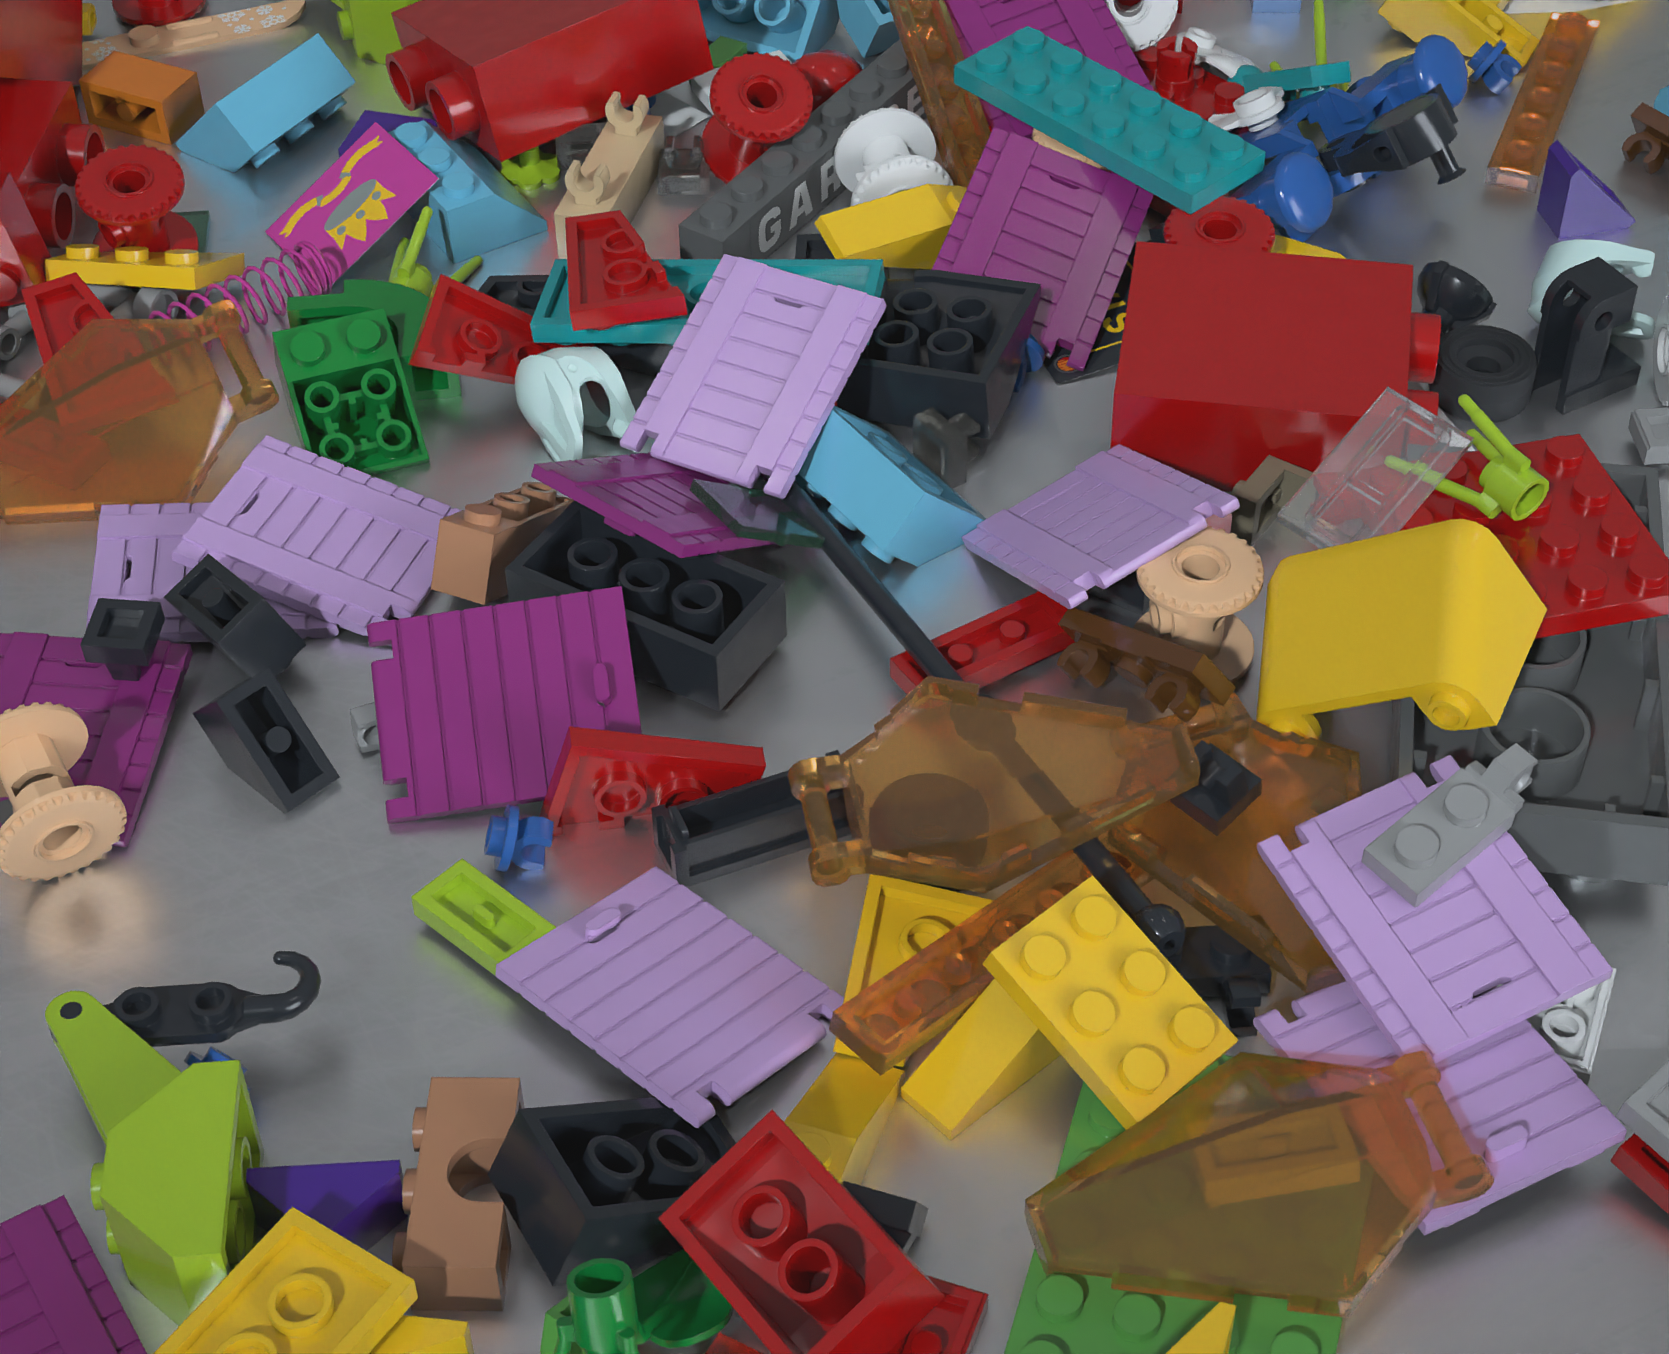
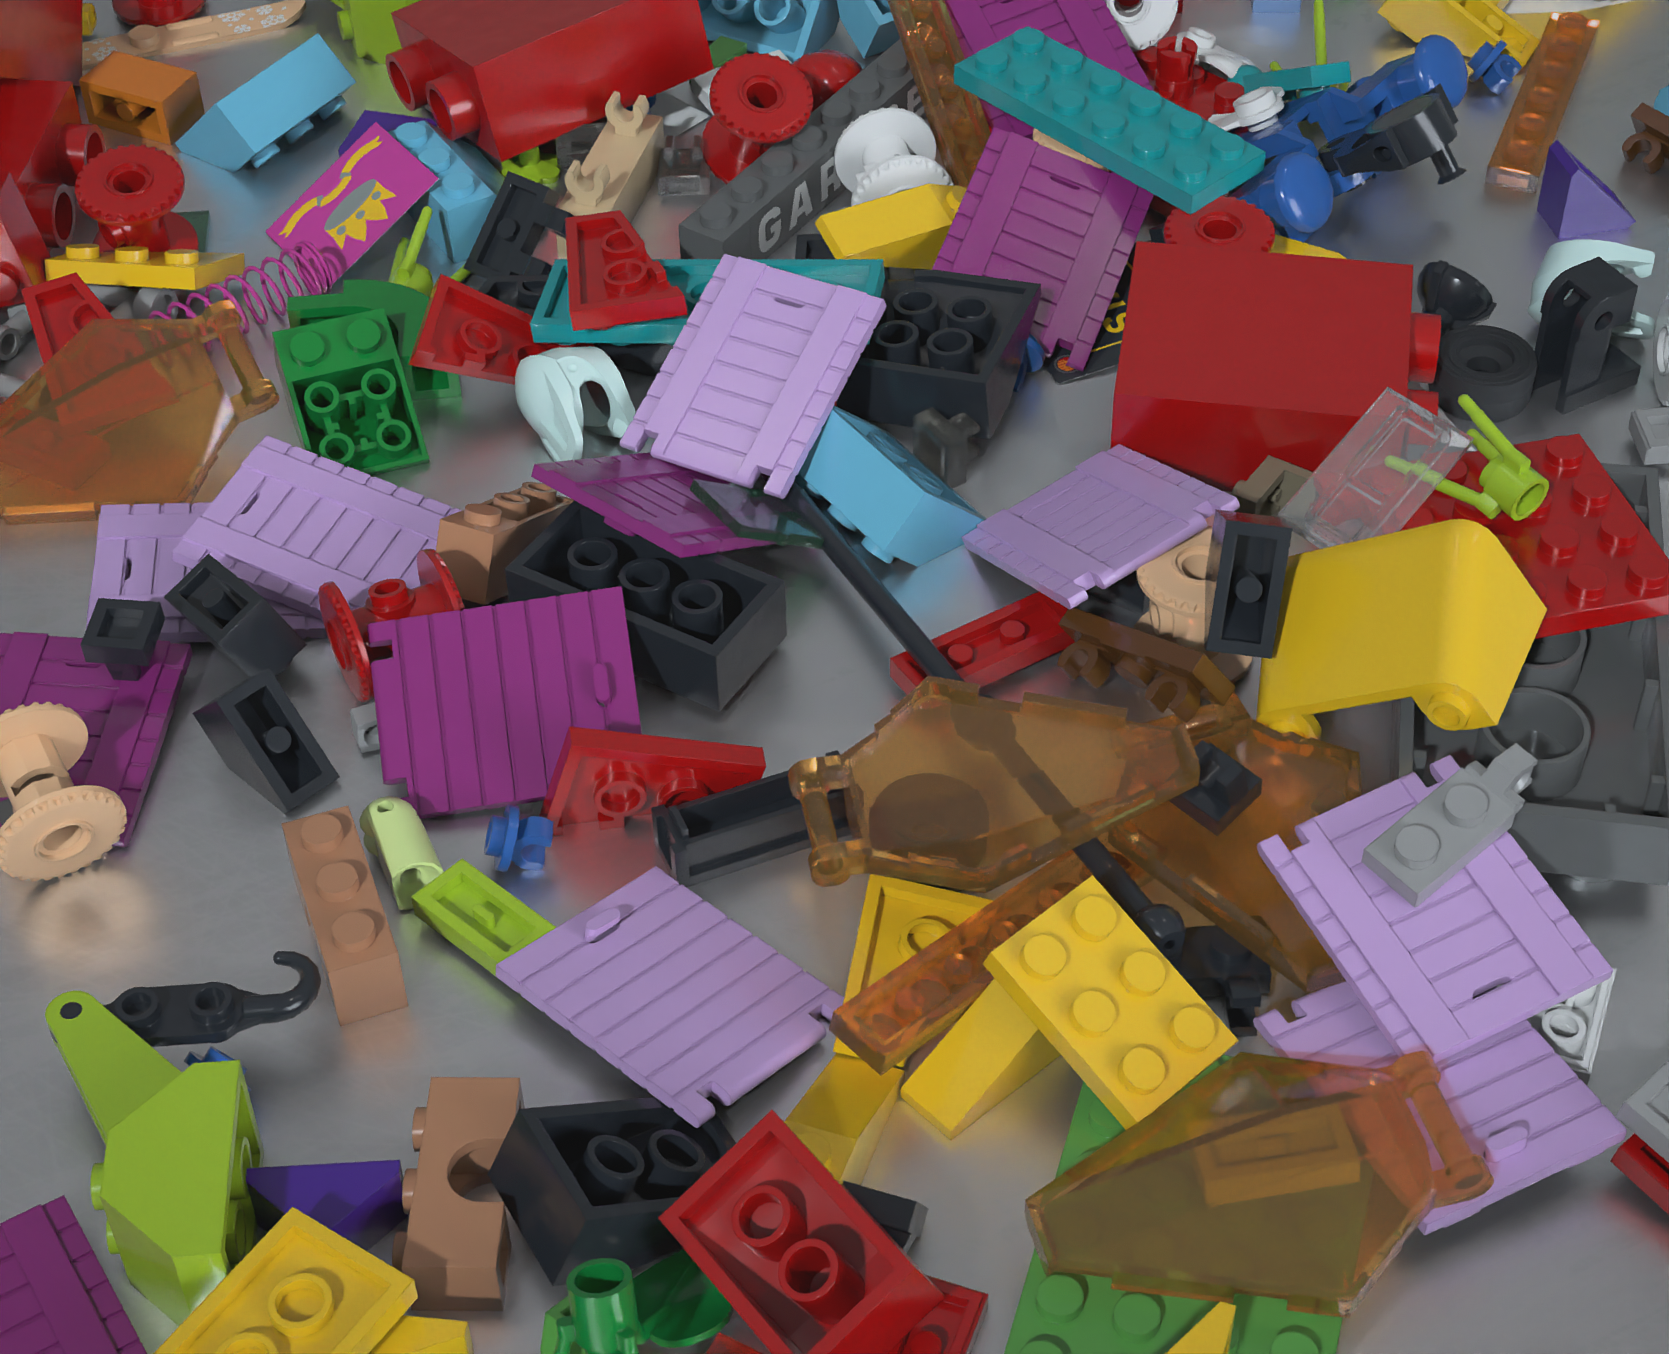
none -> nougat arch [281,806,408,1026]
none -> red hose [318,549,465,702]
none -> yellowish green piece [359,796,444,910]
none -> black plate [463,171,574,280]
none -> black slope [1204,509,1293,659]

